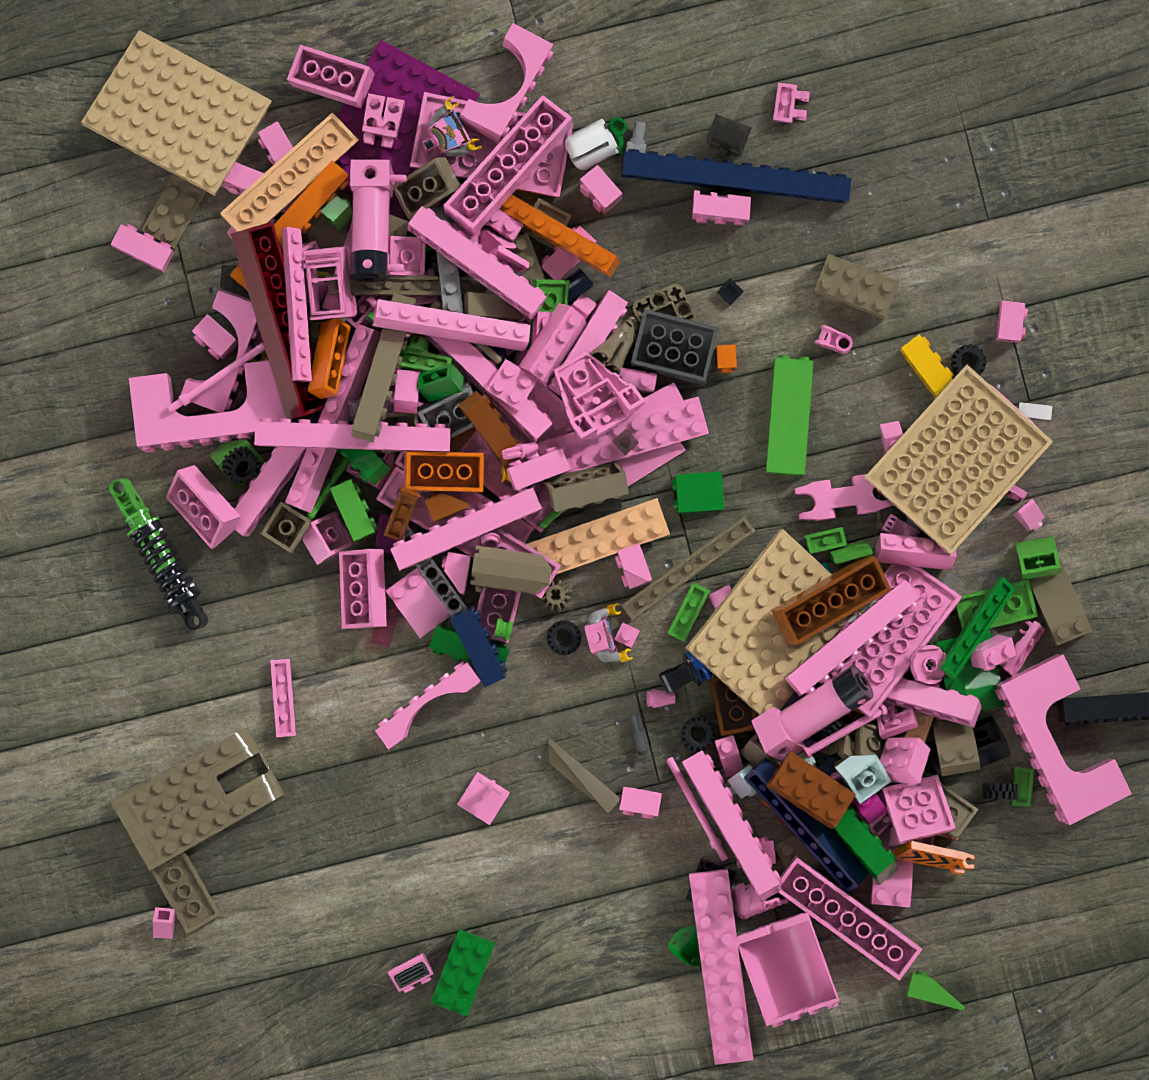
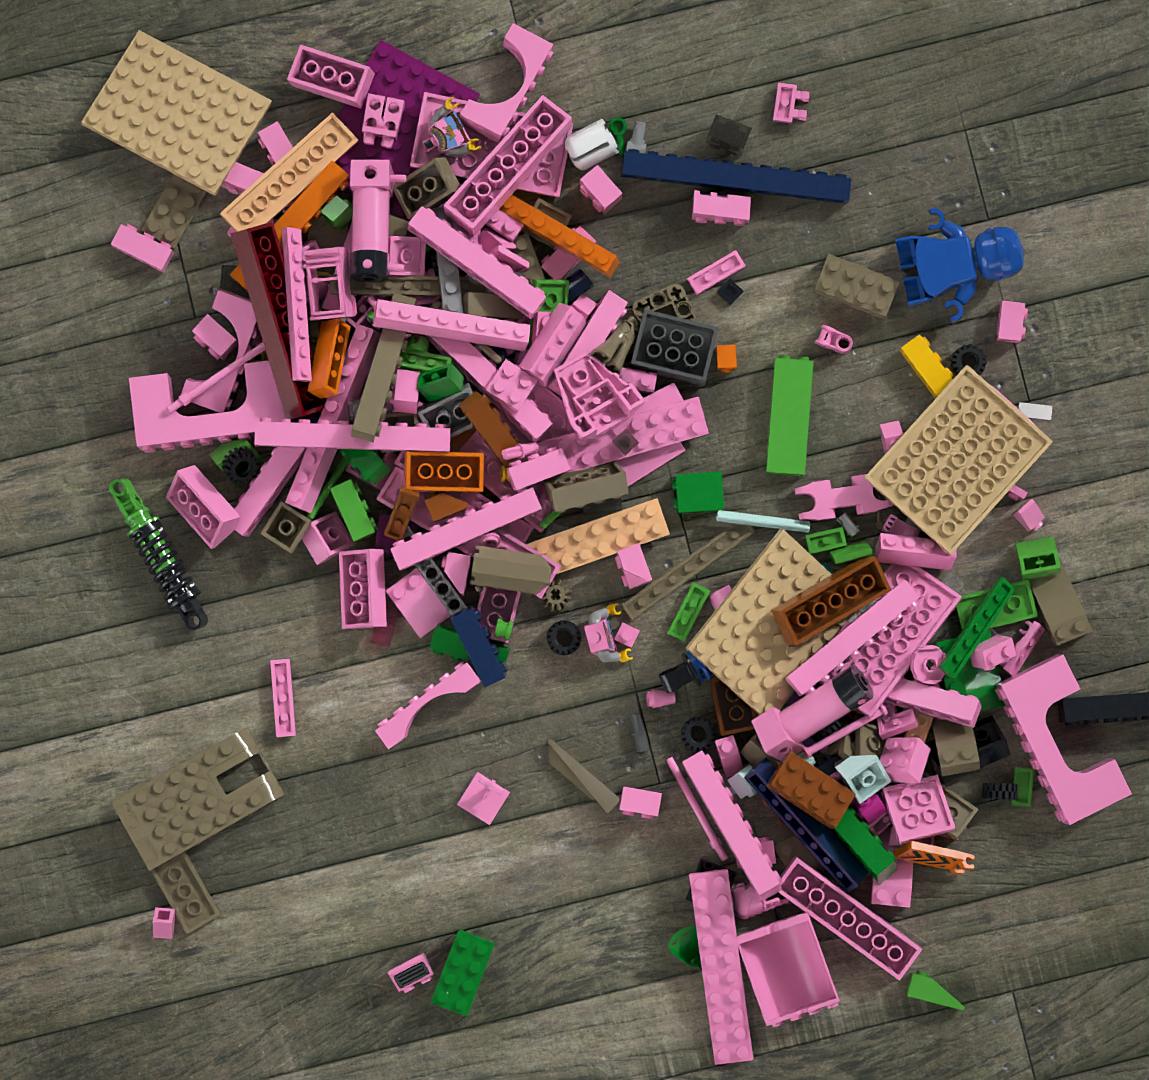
none -> bright pink tile [687,250,746,296]
none -> light aqua axle [716,510,810,533]
none -> light grey pin [836,513,860,538]
none -> blue piece [895,208,1024,322]

